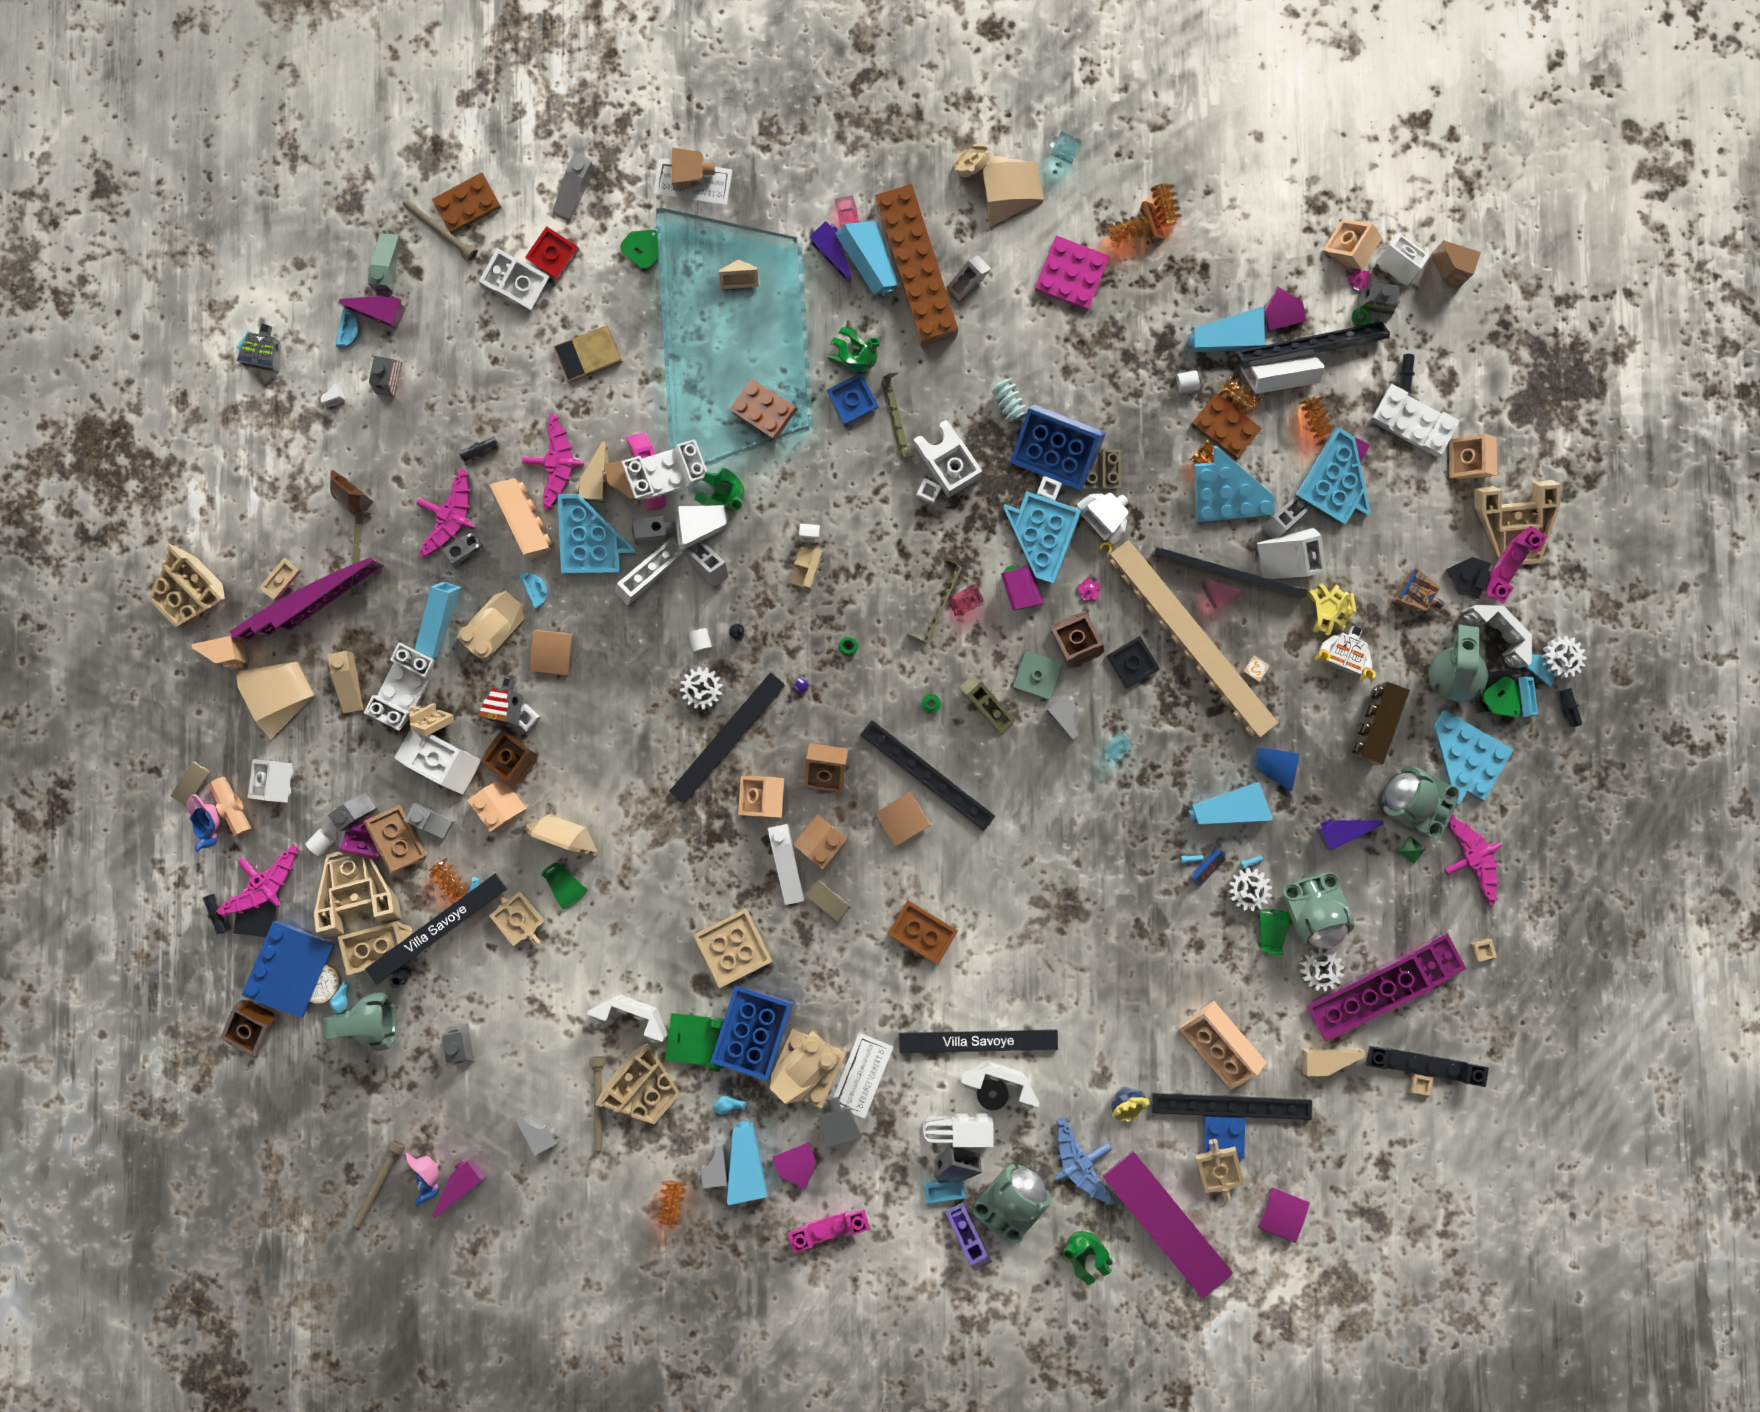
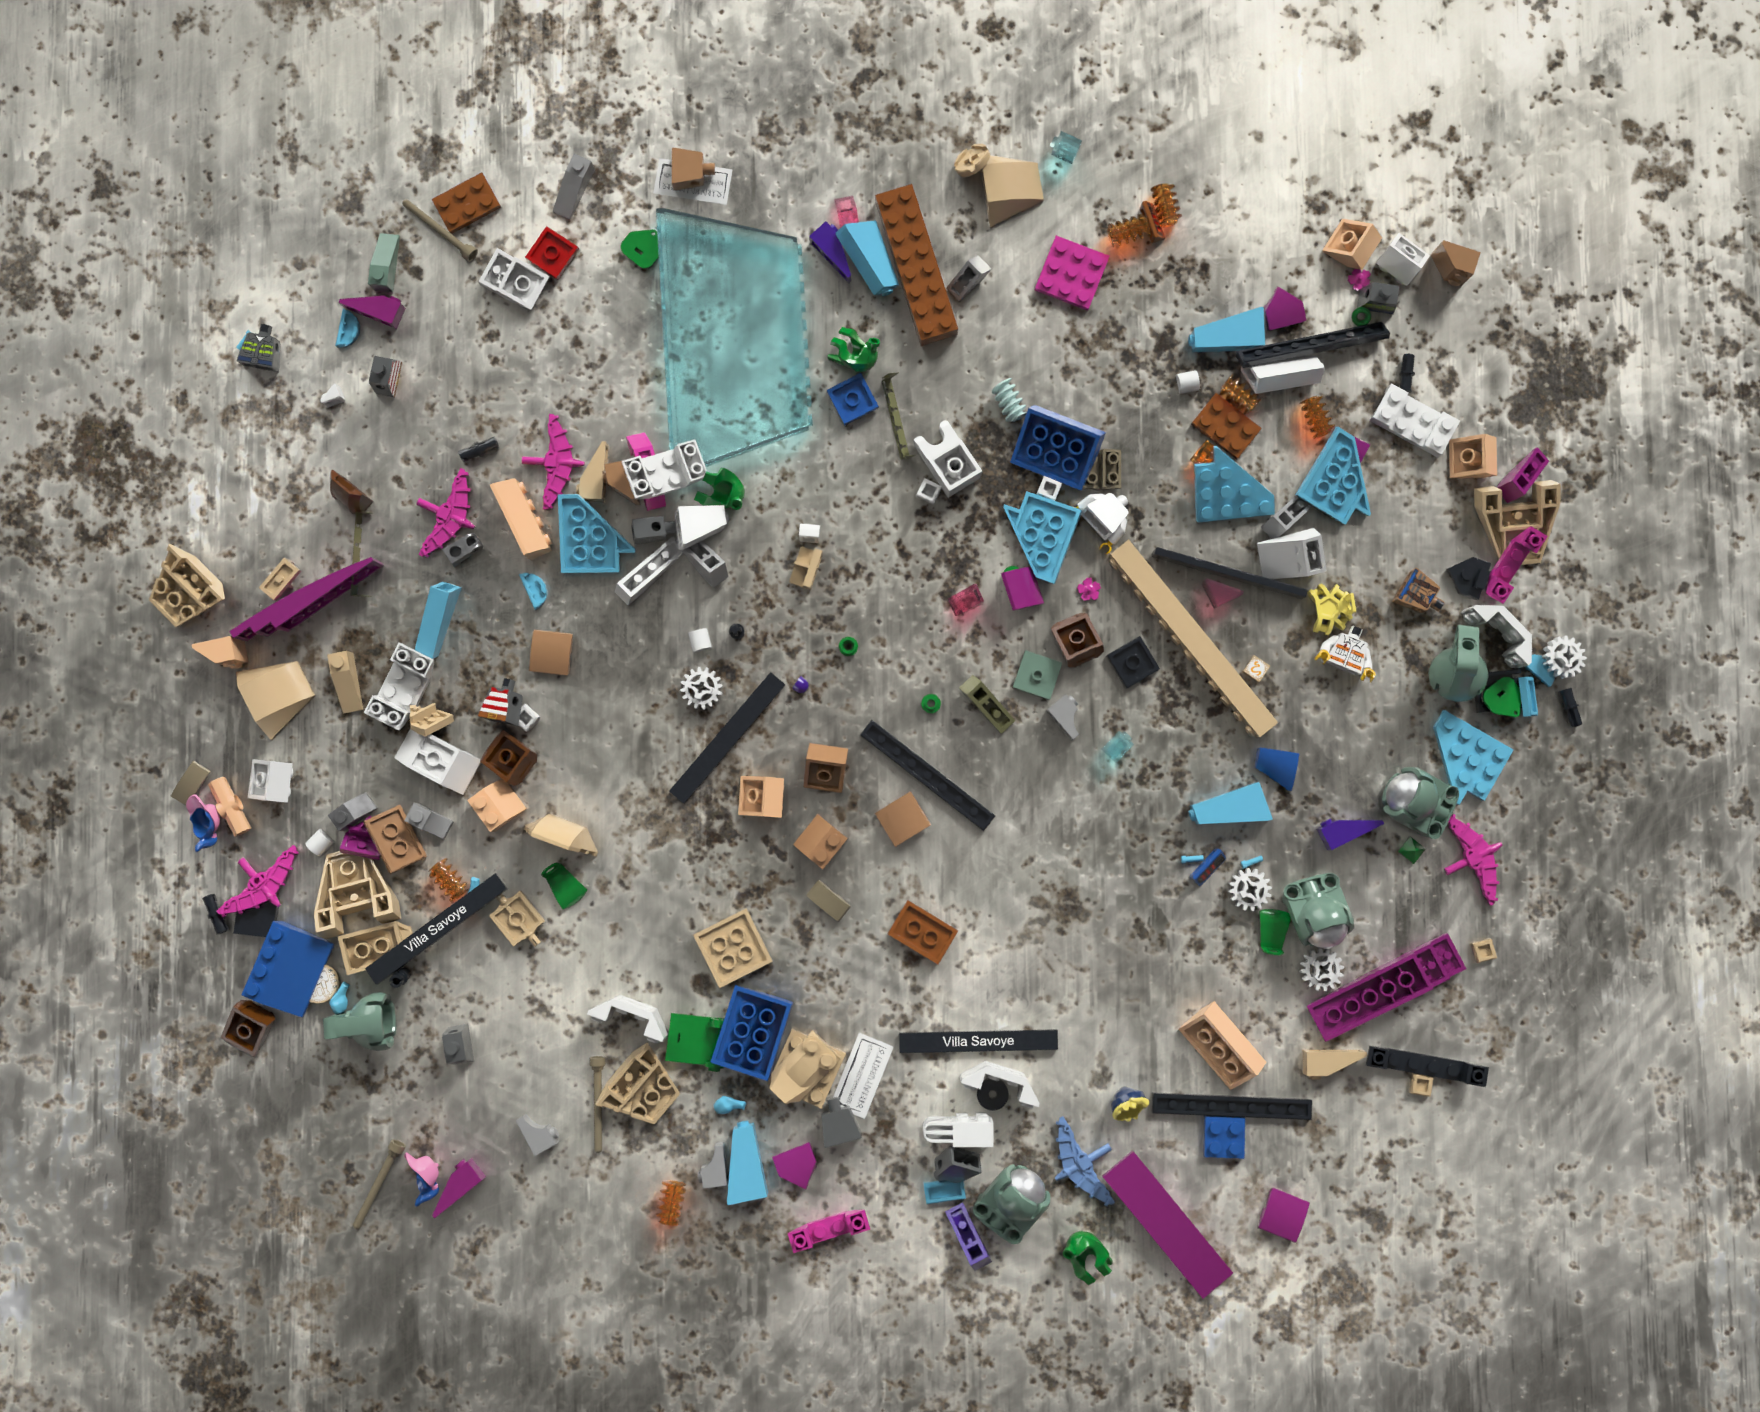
tan slope [456,591,525,664] -> none
tile [554,325,622,383] -> none
tan slope [719,260,759,289] -> none
plate [729,378,798,440] -> none
white slope [768,824,804,905] -> none
olive piece [907,559,962,643] -> none
tan plate [1196,1139,1244,1202] -> none
dark brown brick [1350,681,1410,766] -> none
none -> magenta slope [1496,447,1549,503]

